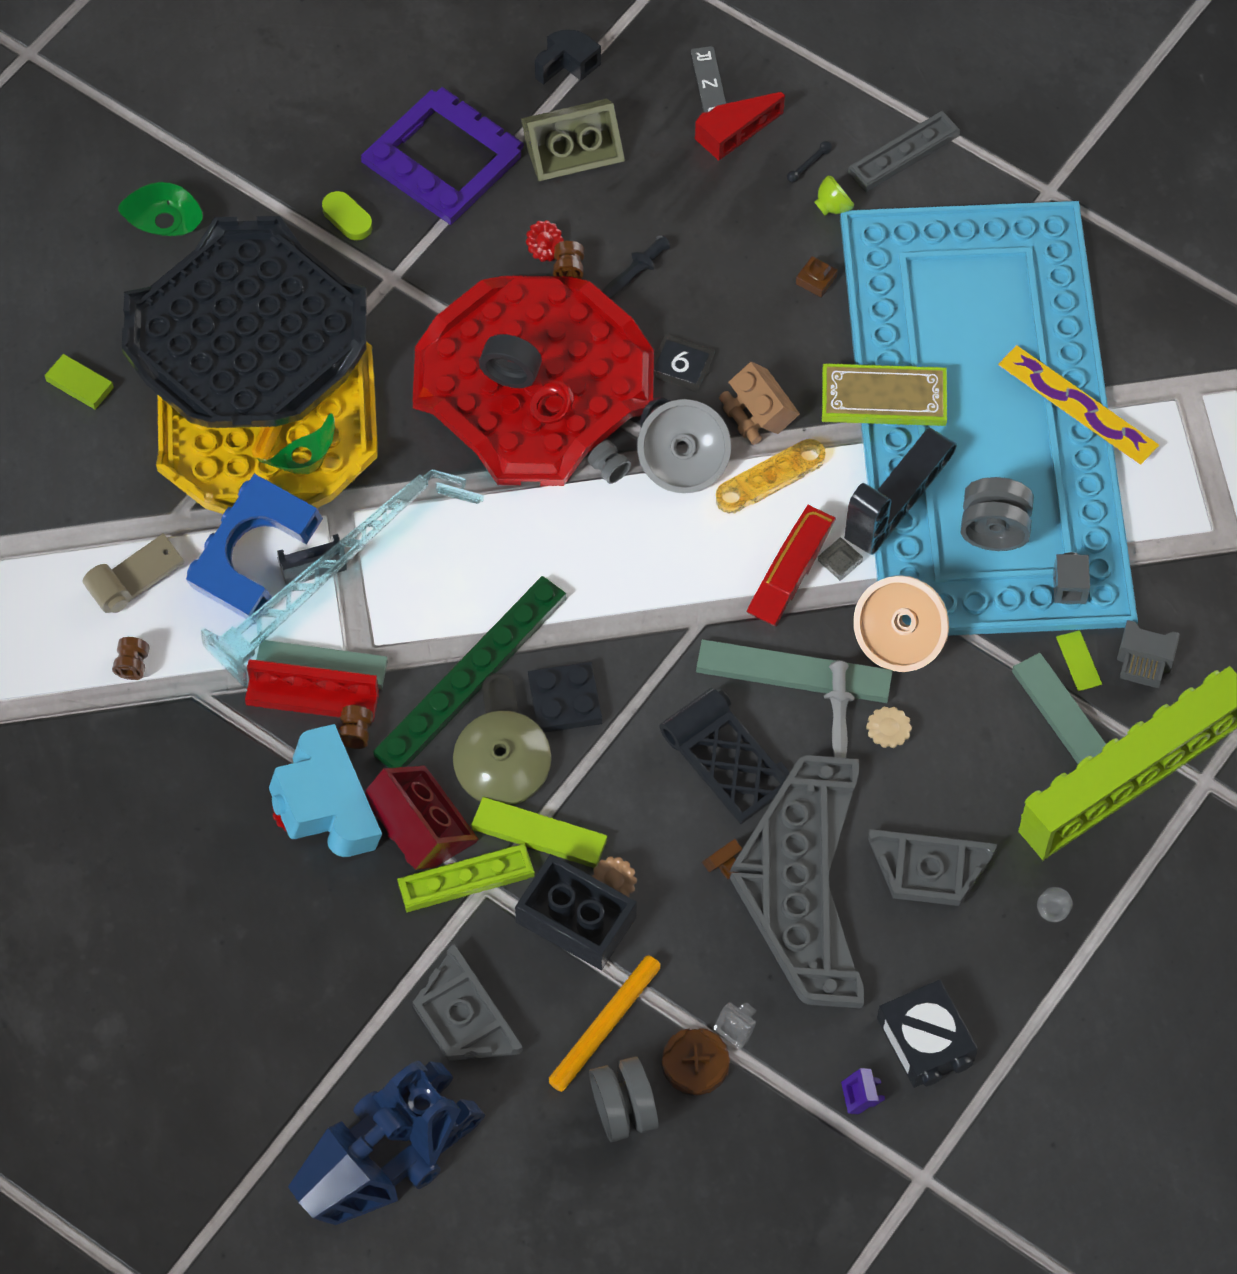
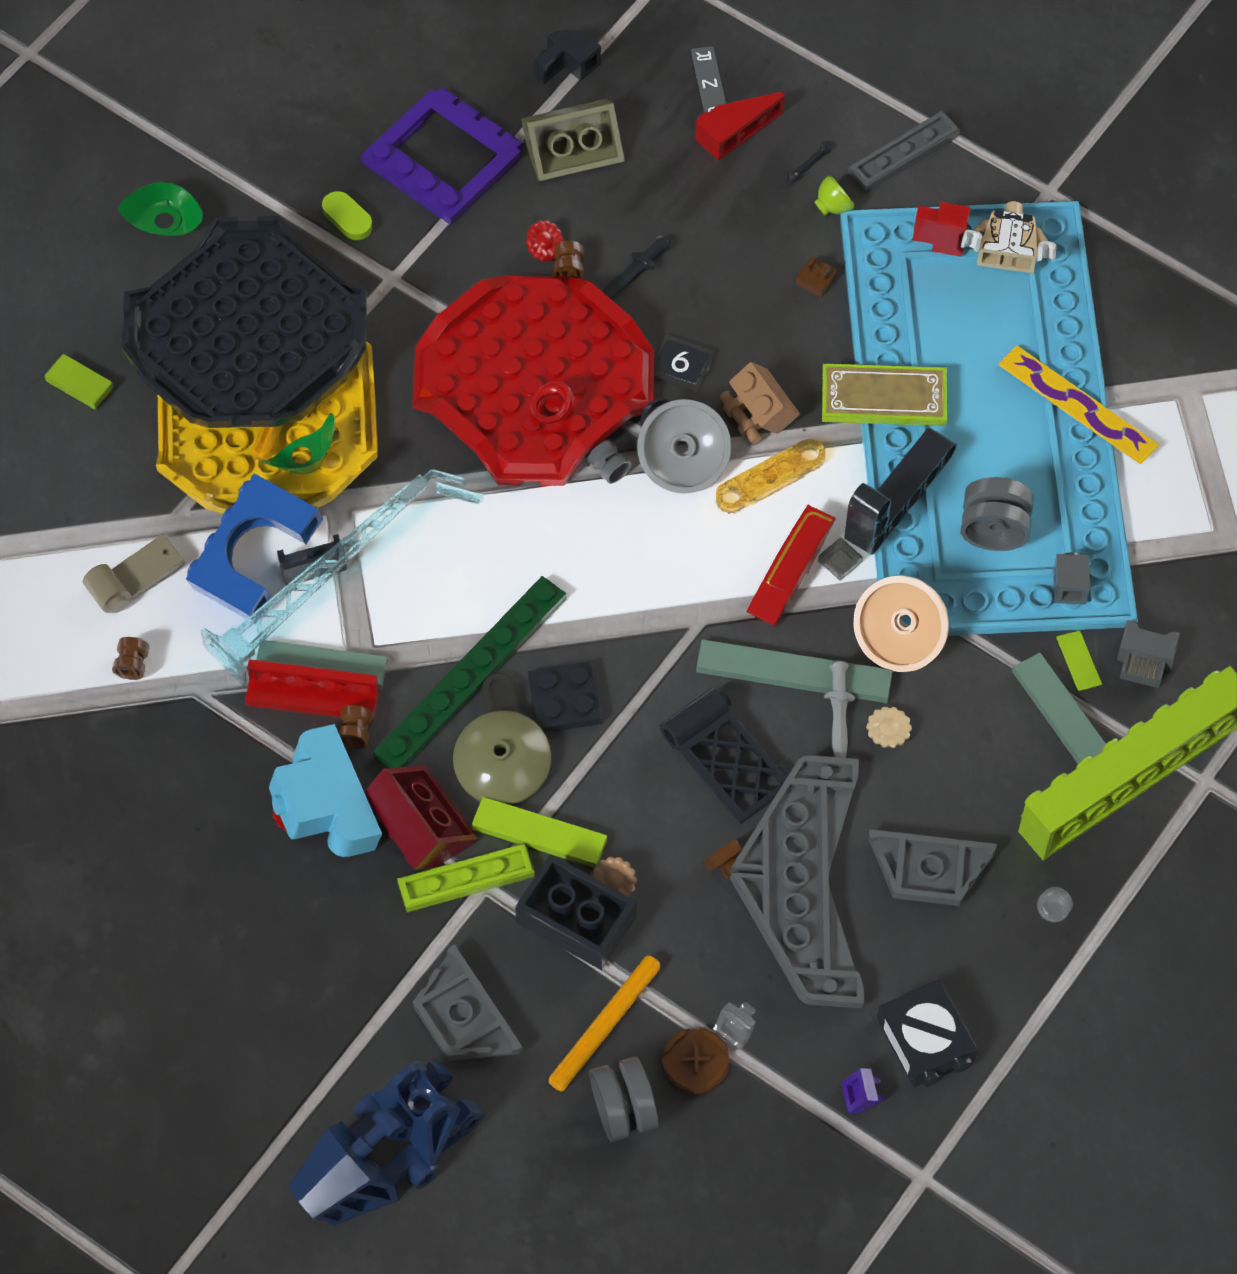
black tyre [479,334,542,388] -> none
none -> red piece [913,202,971,257]
none -> torso [961,201,1057,274]

